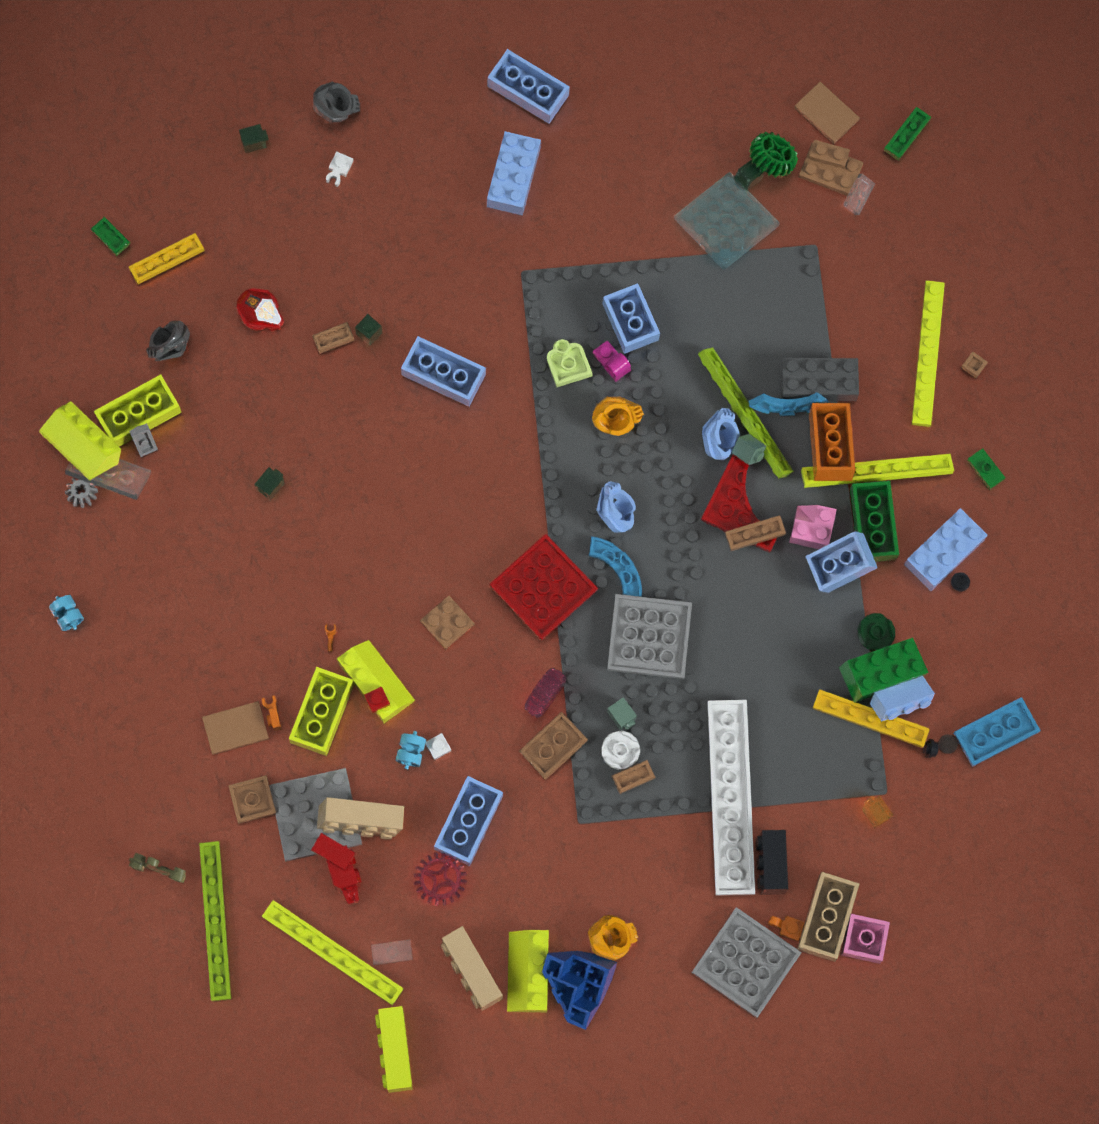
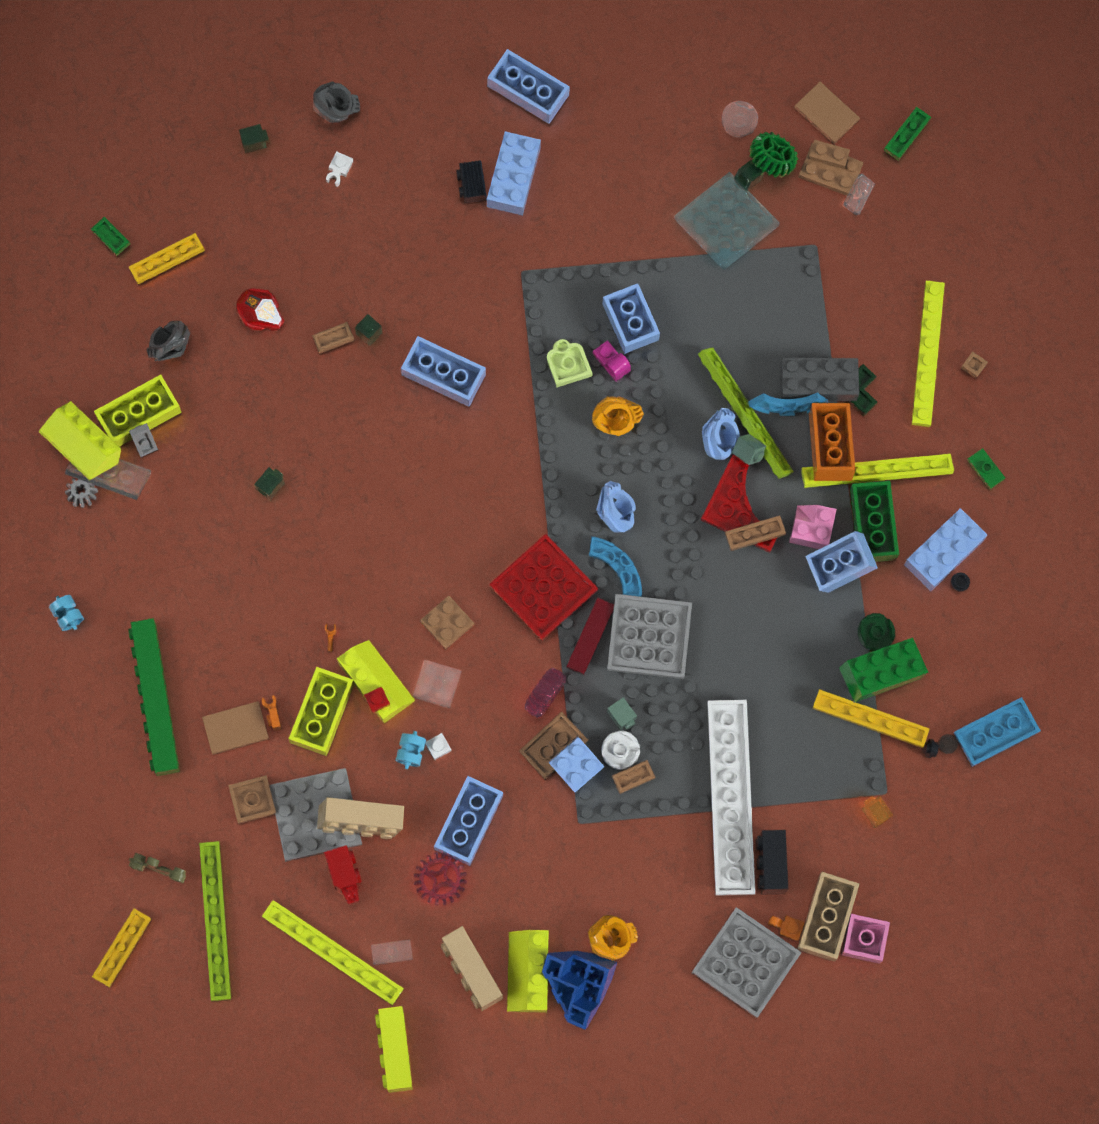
red tile [311,833,356,870] -> none
light blue brick [870,676,935,722] -> none
none -> yellow plate [92,908,151,988]
none -> green brick [128,618,180,776]
none -> clear plate [413,660,462,708]
none -> black brick [456,160,487,204]
none -> light blue brick [548,737,604,792]
none -> dark red tile [566,598,614,675]
none -> clear tile [721,101,758,138]
none -> dark green tile [848,364,878,416]

